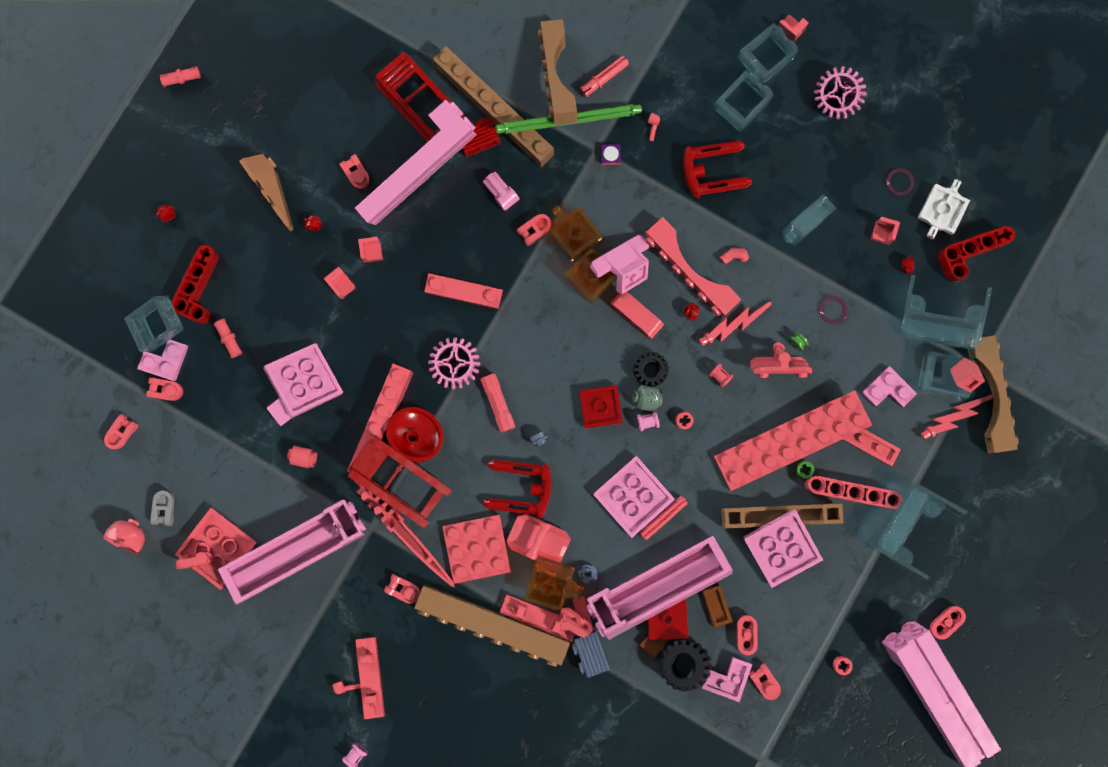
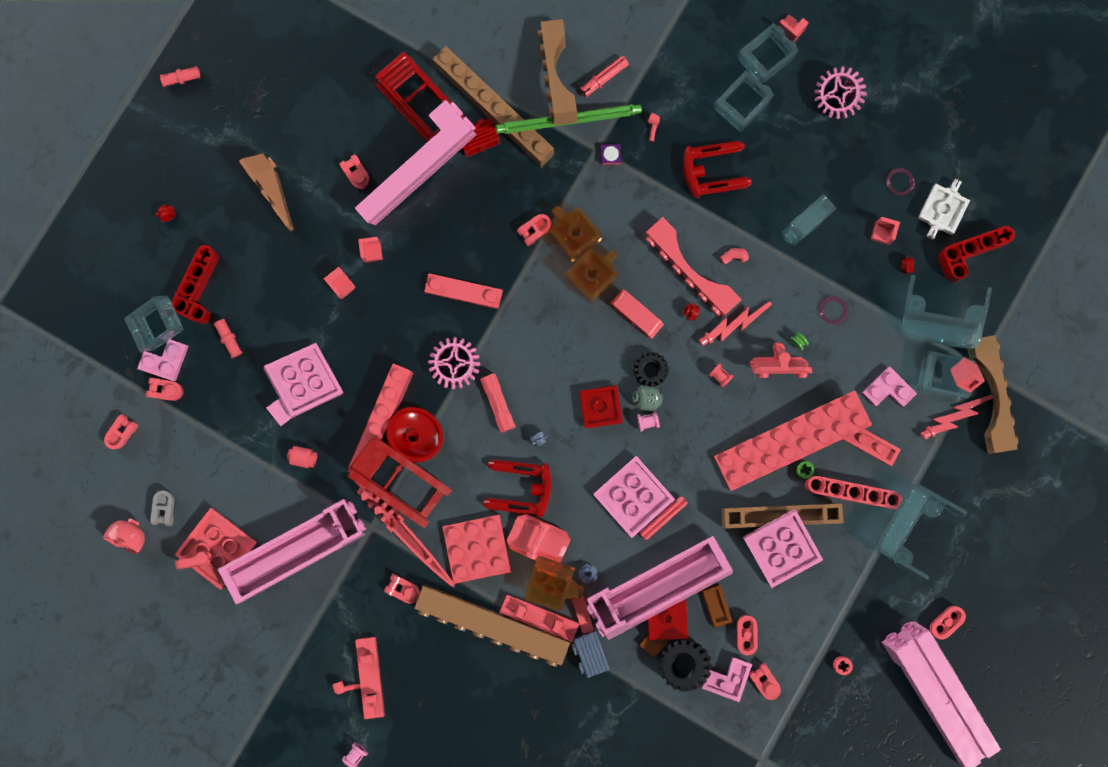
red plate [304,216,322,231] -> none
bright pink piece [483,172,519,211] -> none
coral plate [560,608,592,637] -> none
bright pink plate [590,235,649,294] -> none
coral bush [675,412,694,429] -> none

